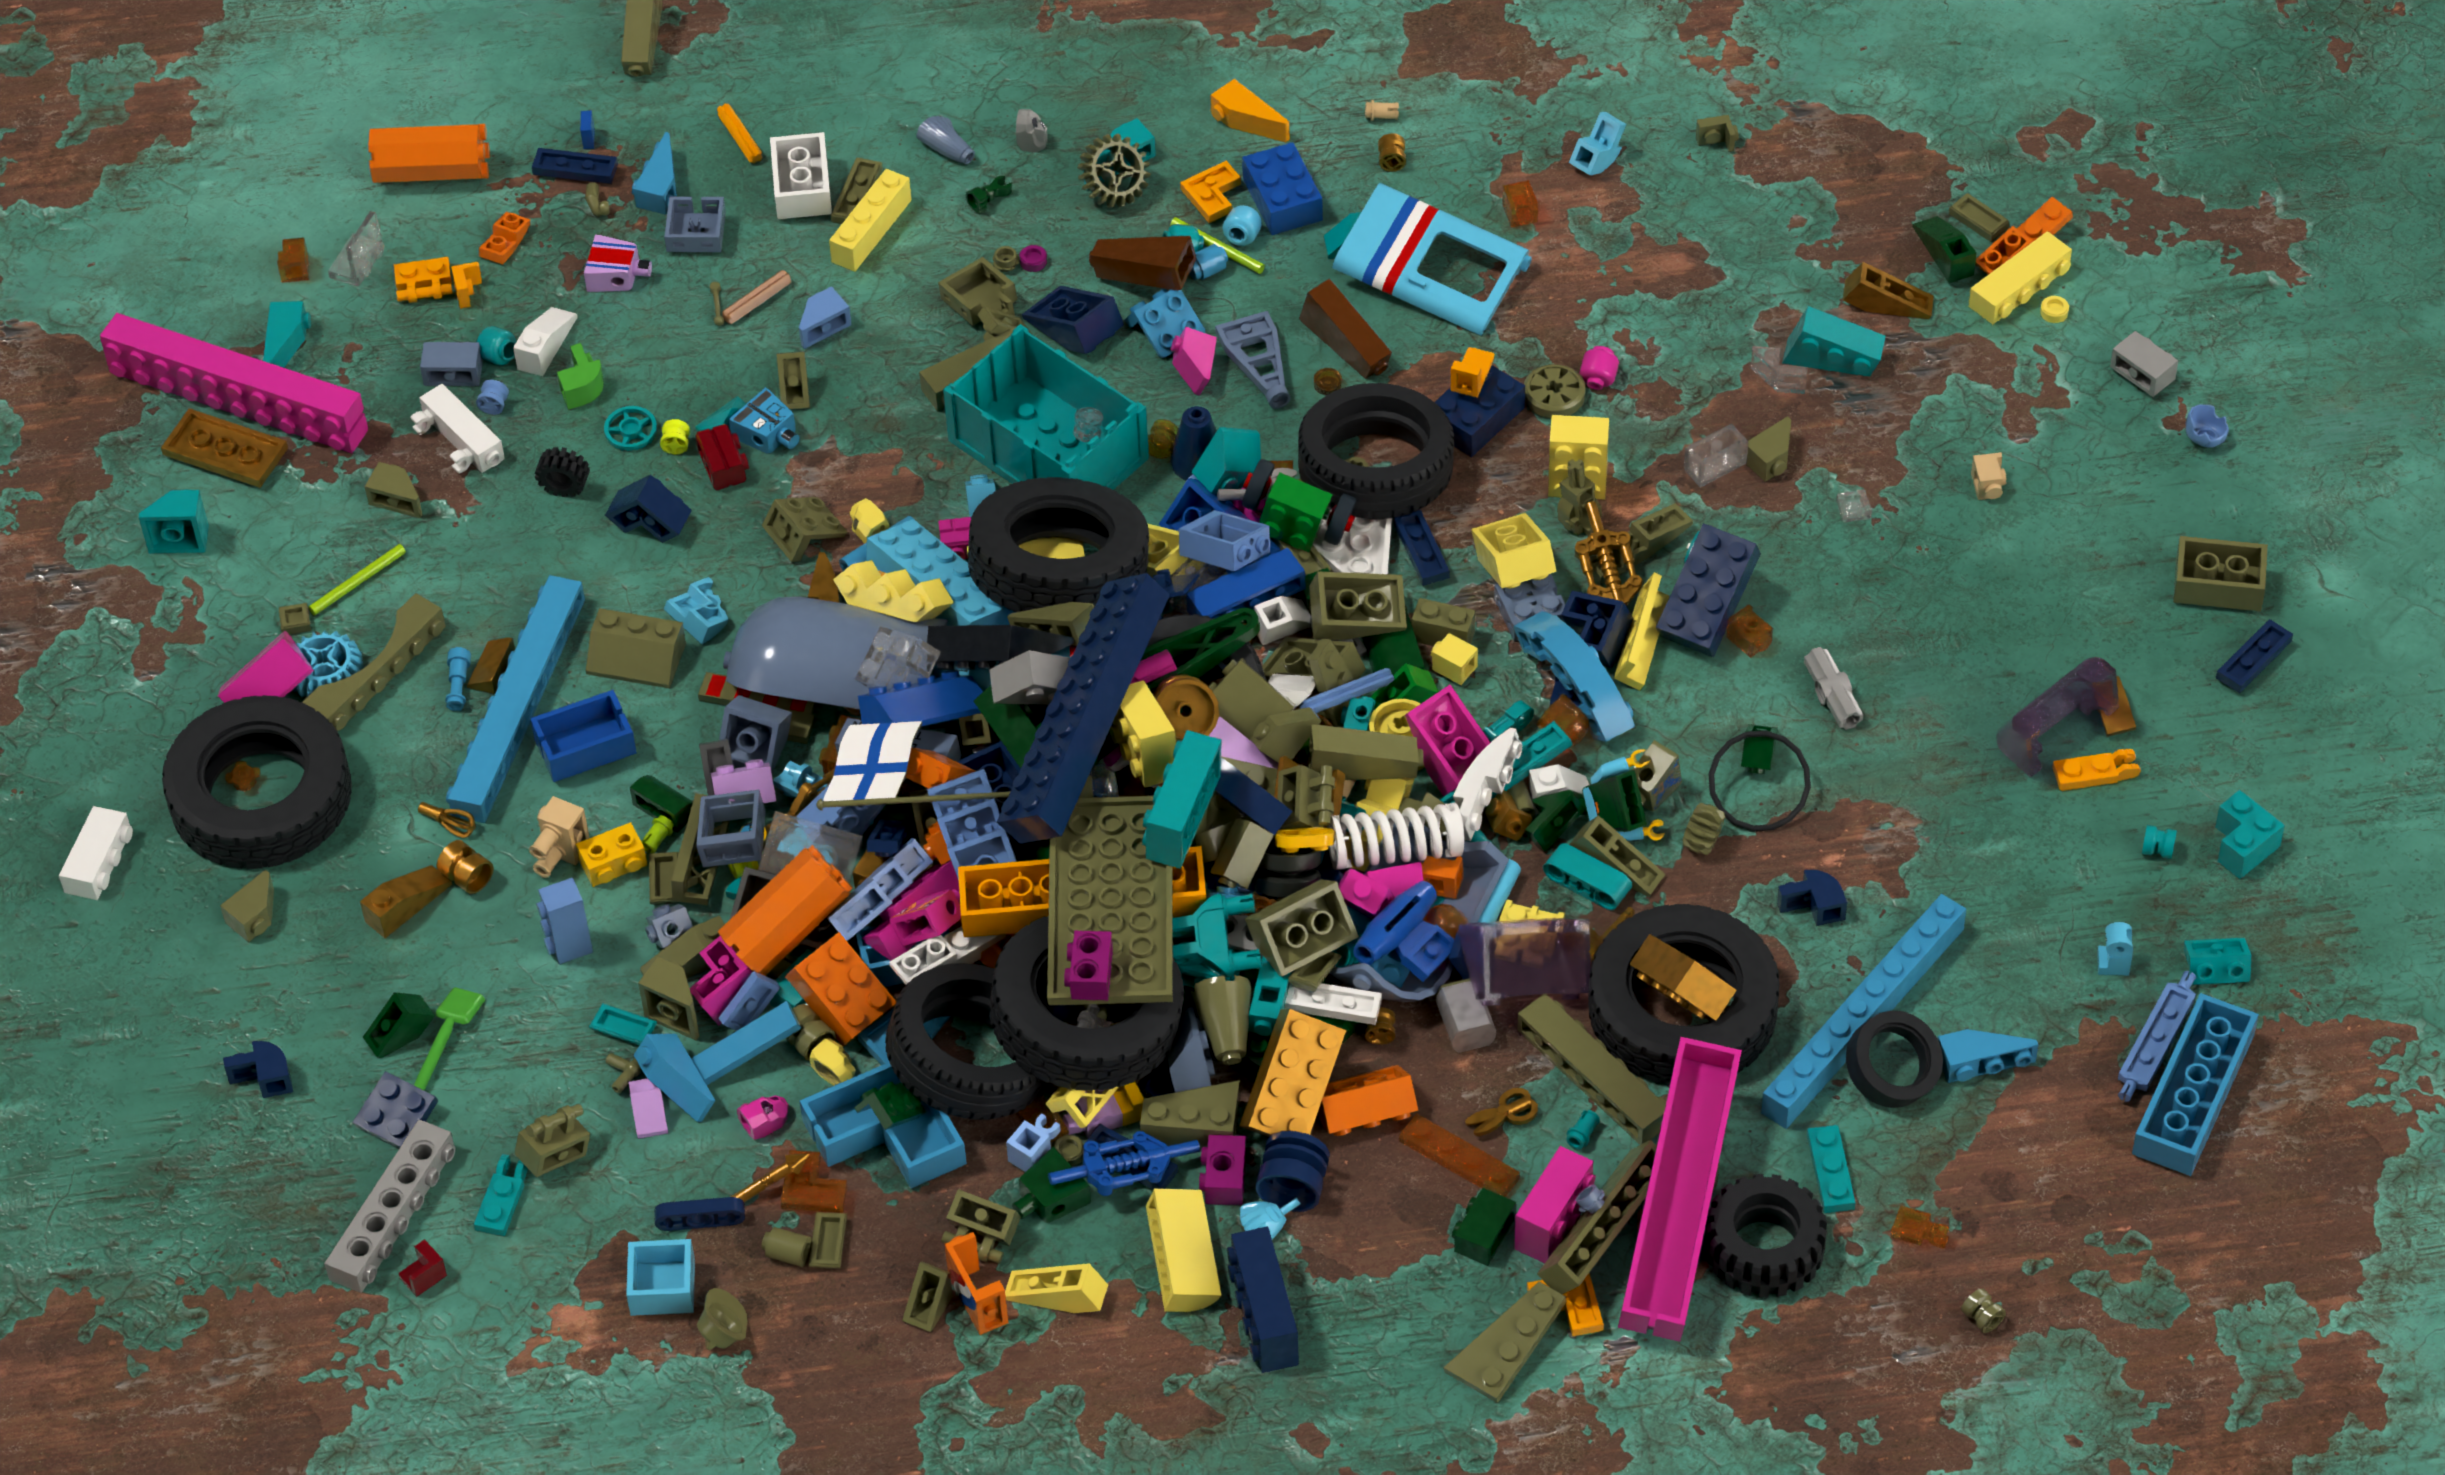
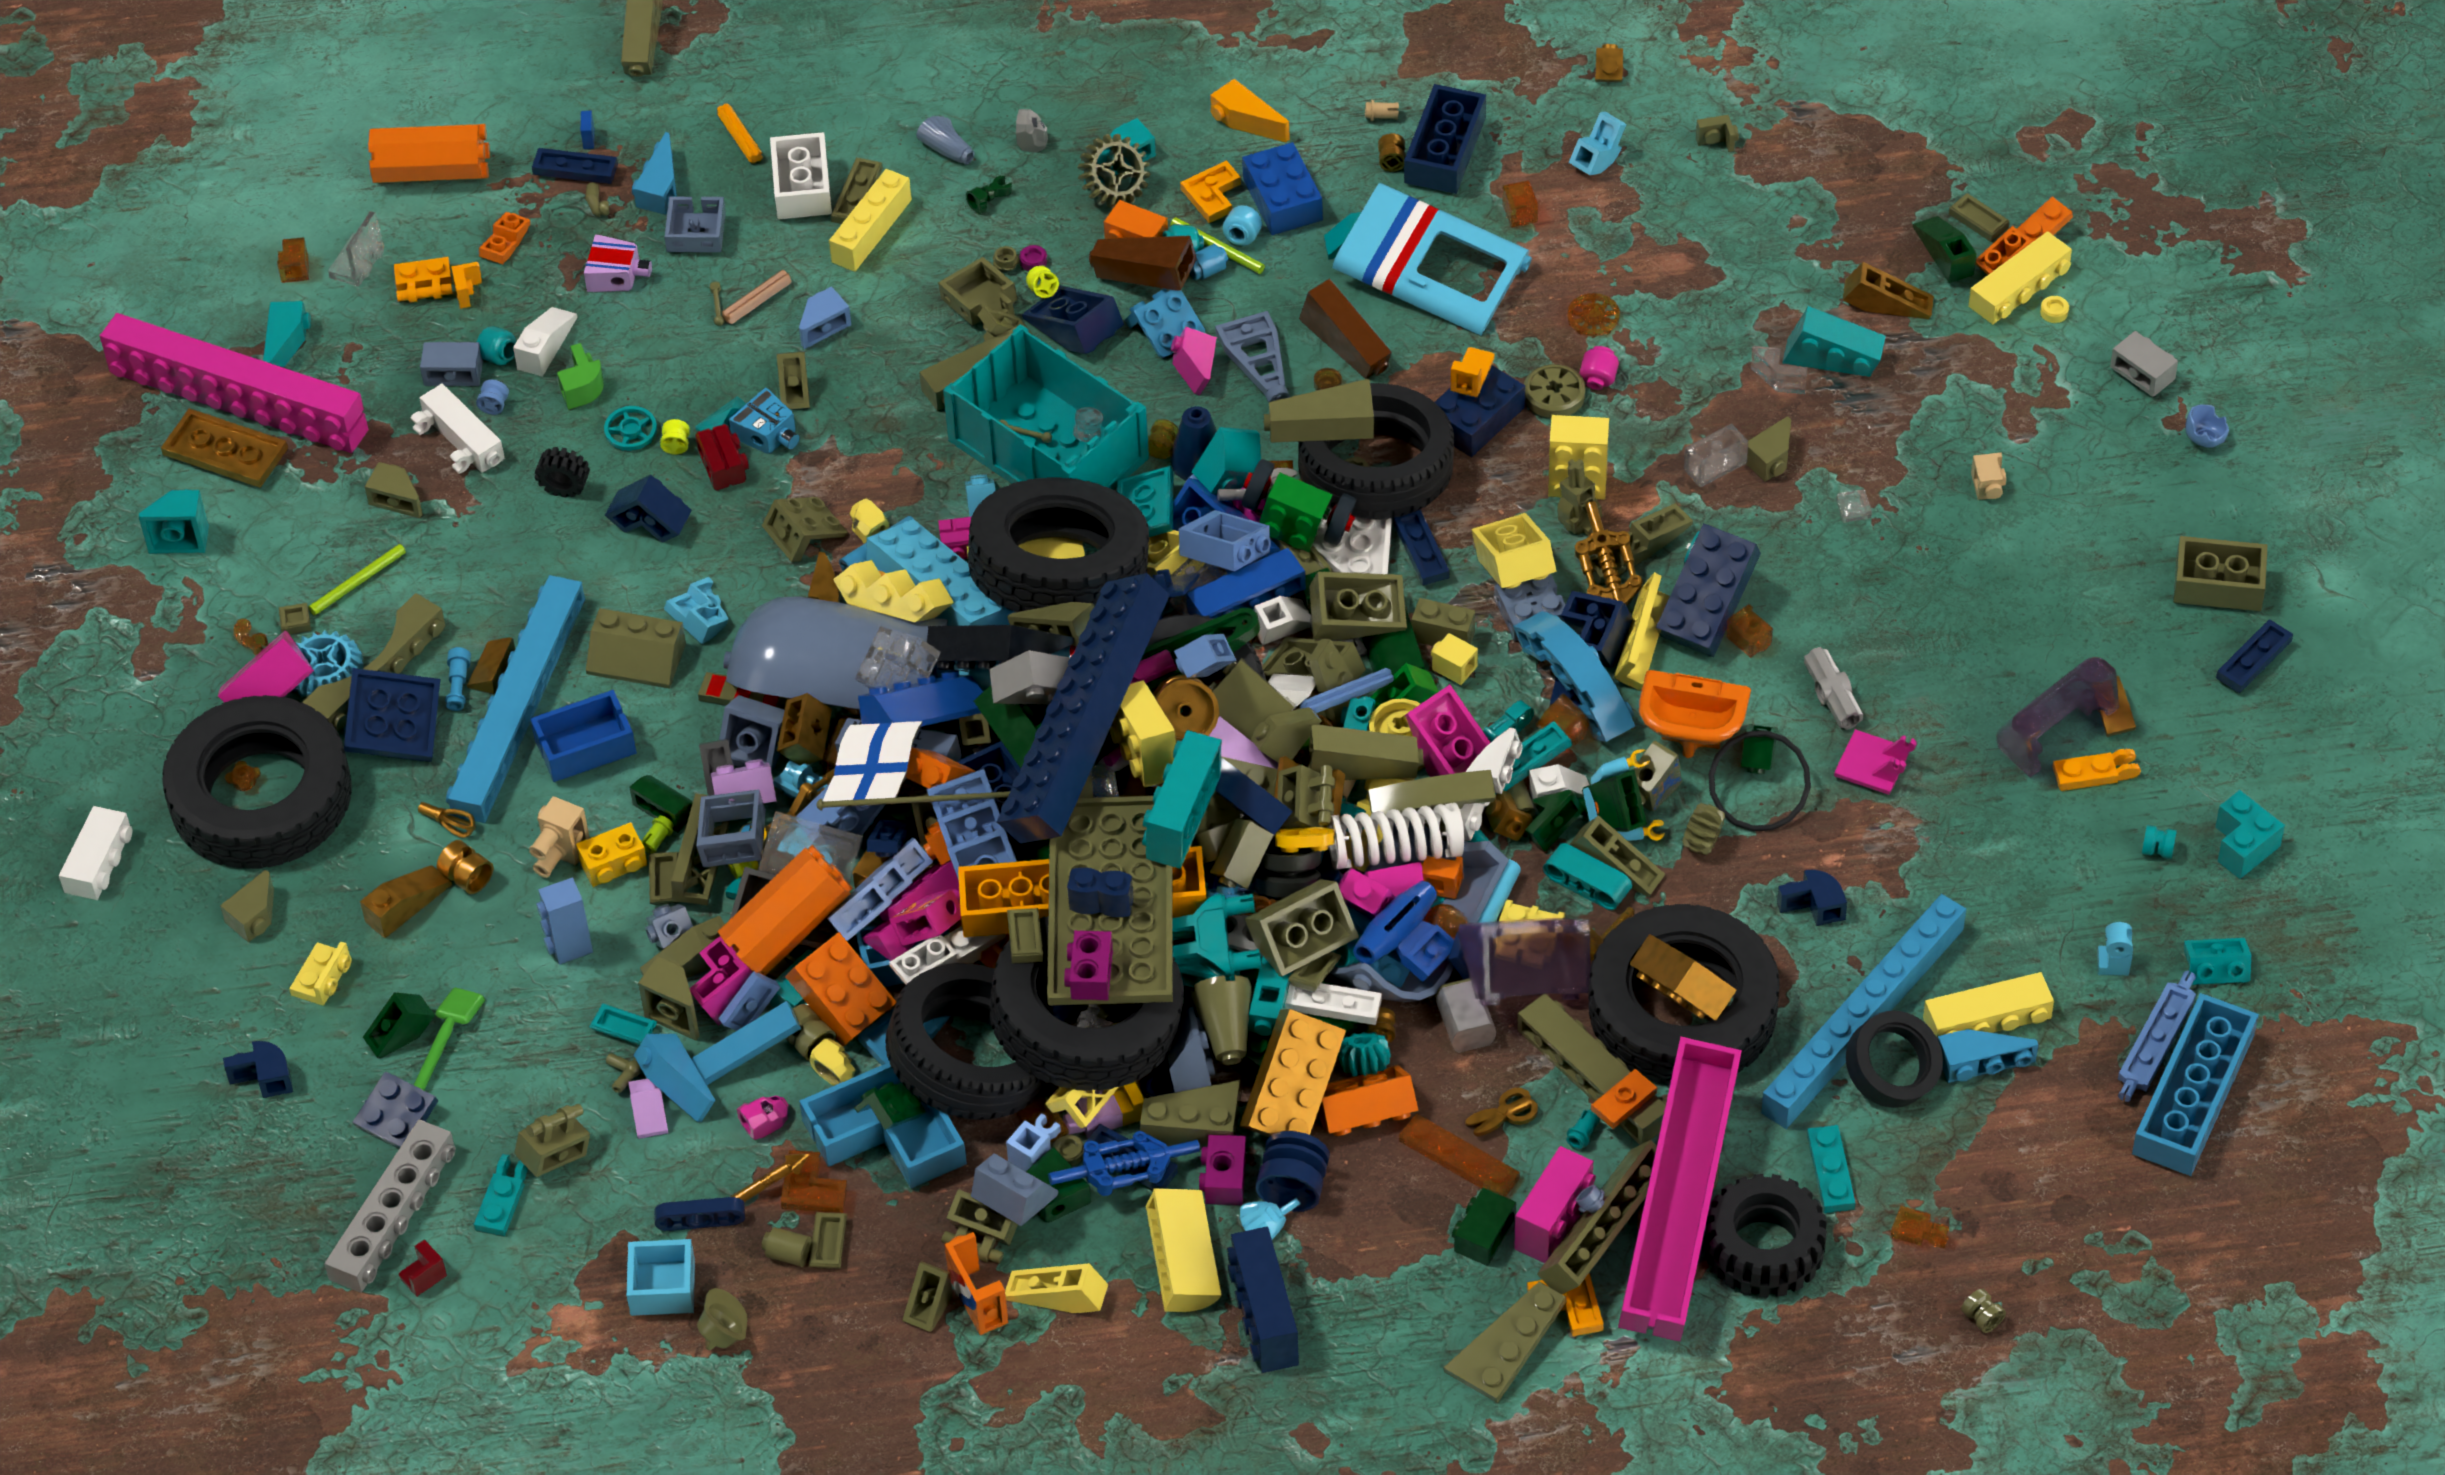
none -> clear orange arm [233,618,268,655]
none -> light yellow bracket [289,942,352,1006]
none -> dark blue plate [344,668,441,762]
none -> pearl gold brick [777,693,832,766]
none -> sand blue slope [971,1153,1059,1226]
none -> olive hinge [999,420,1053,443]
none -> olive tile [1007,908,1043,963]
none -> neon yellow wheel [1026,266,1059,298]
none -> dark blue brick [1067,868,1134,917]
none -> orange brick [1104,200,1168,239]
none -> teal tile [1117,466,1174,537]
none -> medium blue brick [1174,634,1237,678]
none -> olive slope [1263,379,1374,443]
none -> teal gear [1338,1031,1391,1076]
none -> olive slope [1368,770,1496,816]
none -> dark blue brick [1404,84,1486,194]
none -> clear orange wheel [1567,293,1620,338]
none -> orange plate [1591,1069,1657,1129]
none -> pearl gold bracket [1595,44,1623,82]
none -> orange piece [1639,670,1751,758]
none -> dark pink plate [1834,729,1917,795]
none -> light yellow brick [1923,972,2054,1039]

